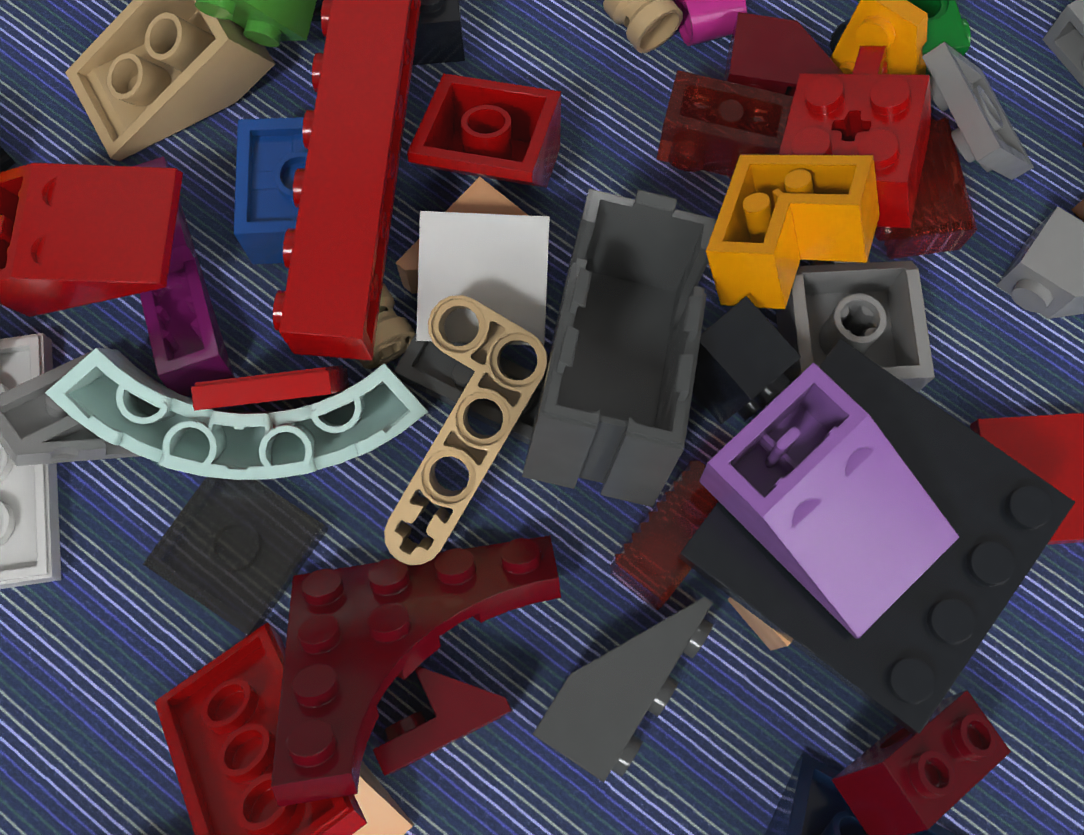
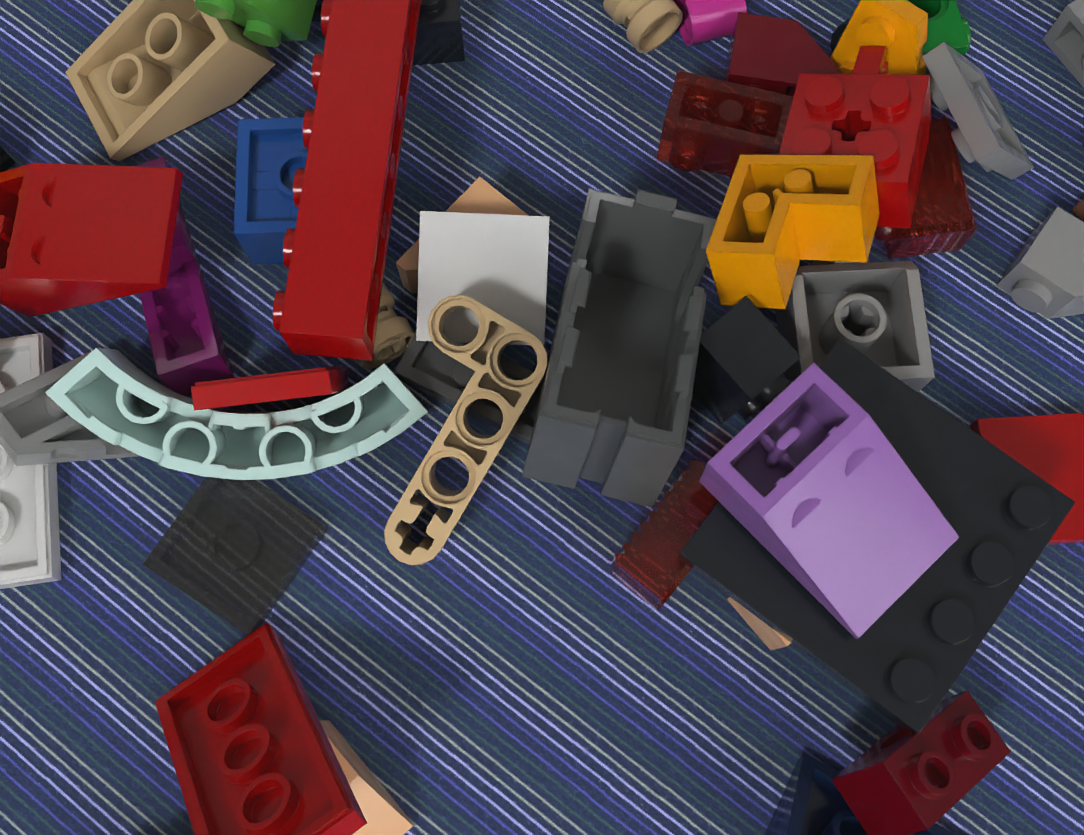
dark red plate [271,535,561,807] -> none
dark red slope [373,666,513,776] -> none
red slope [407,73,561,188] -> none
dark grey slope [533,597,713,783] -> none

